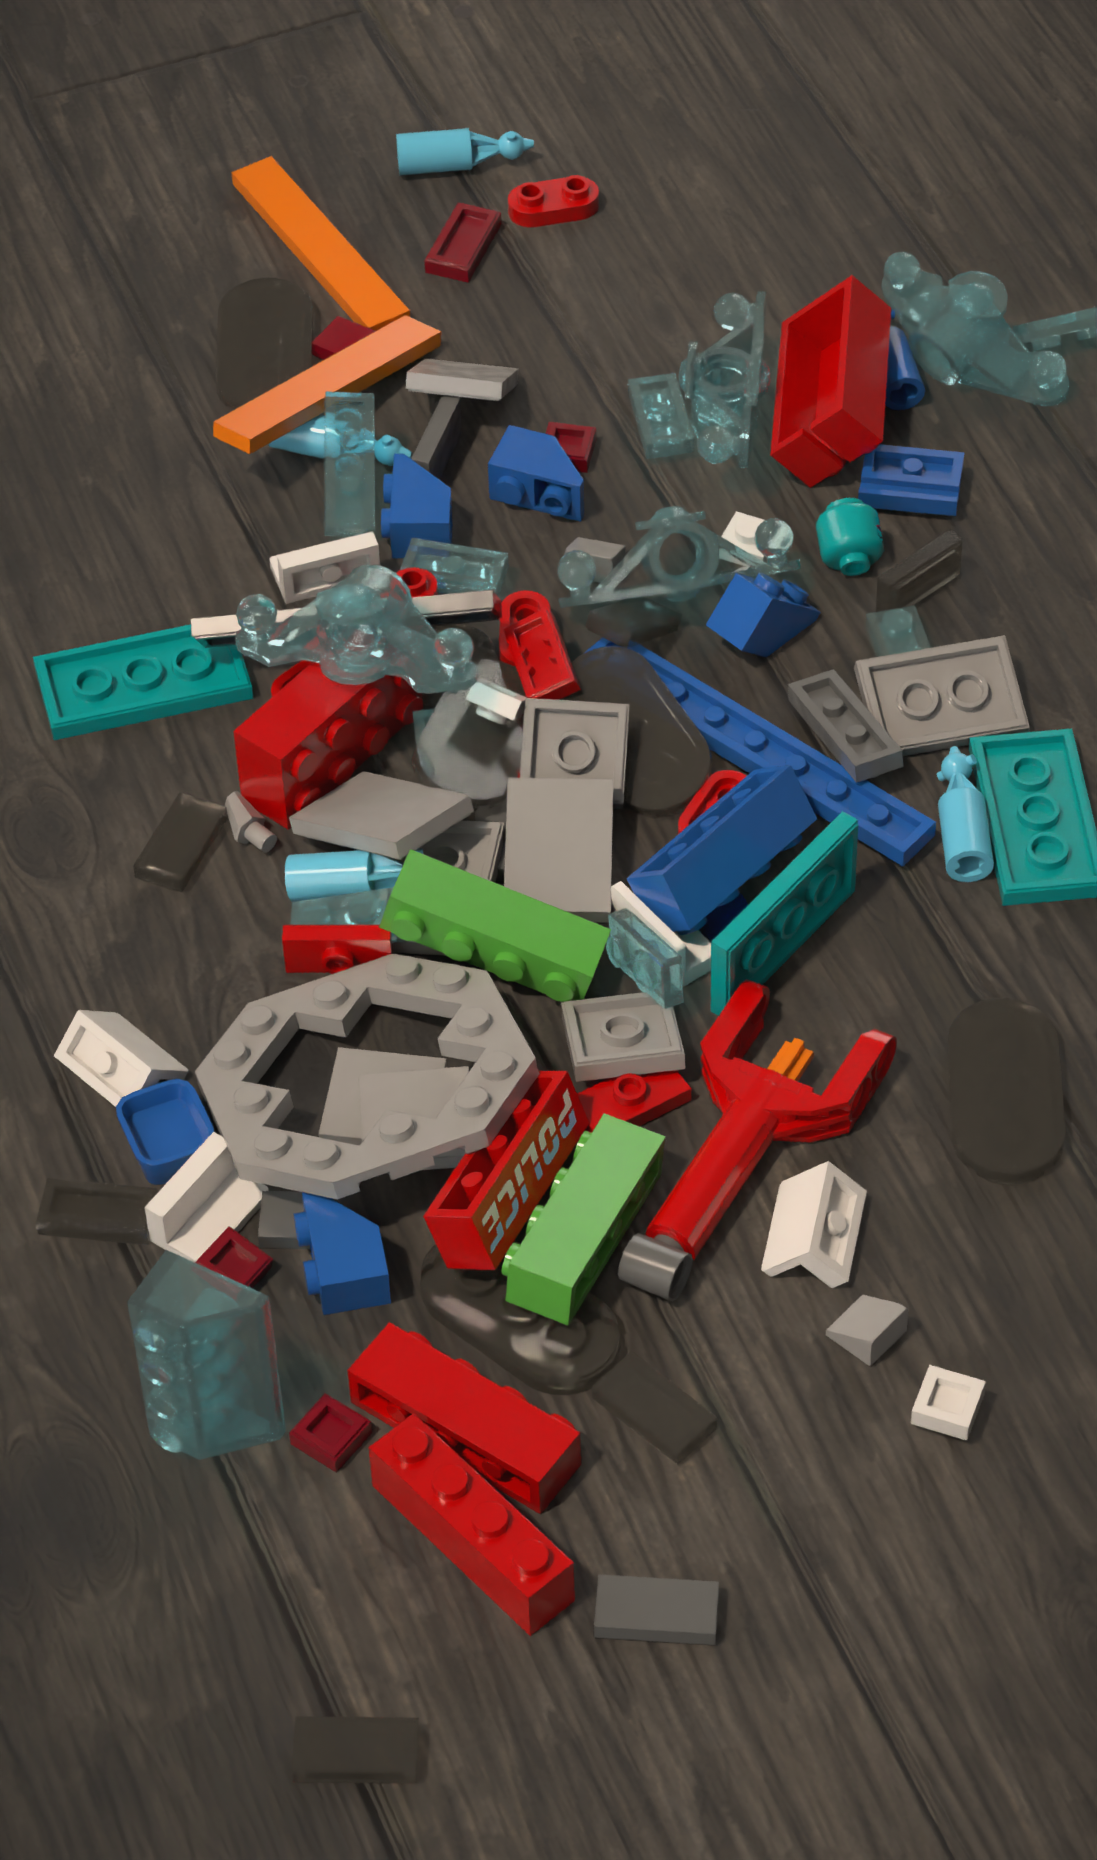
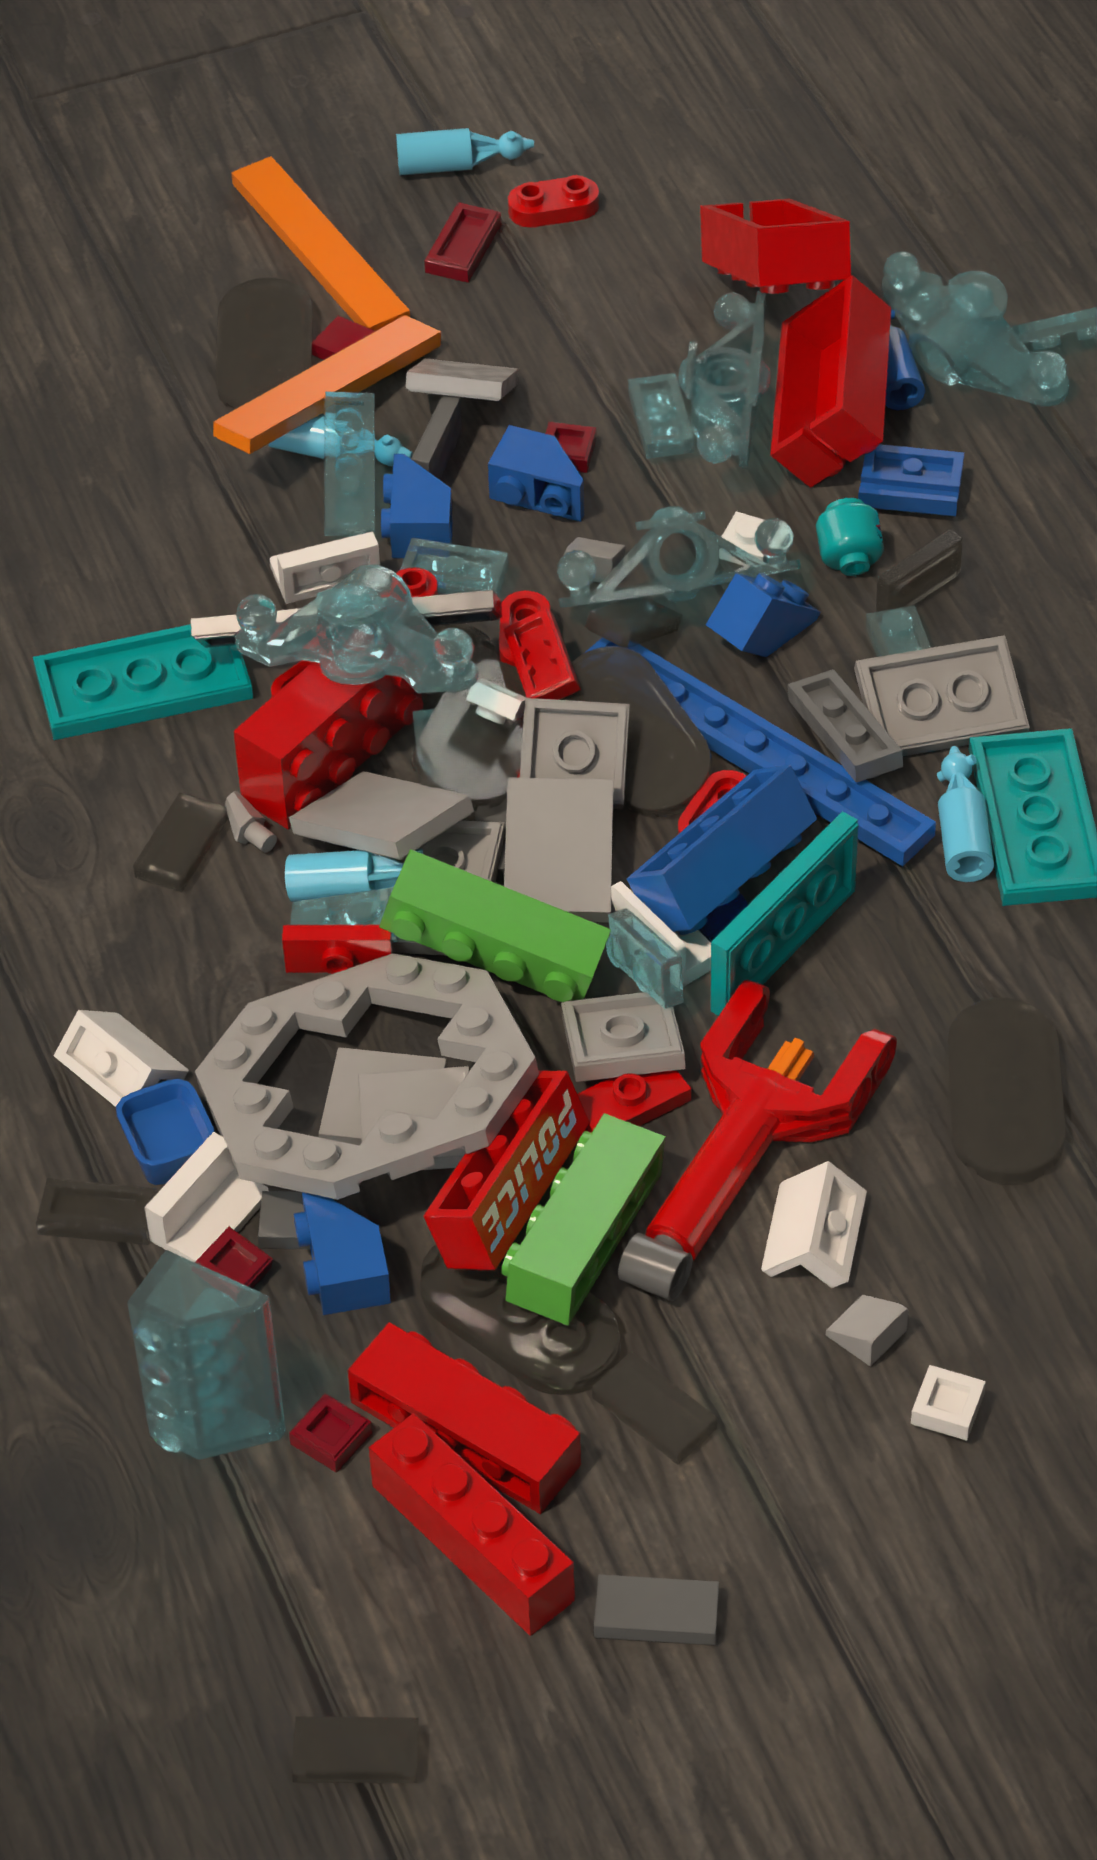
none -> red piece [700,198,851,294]

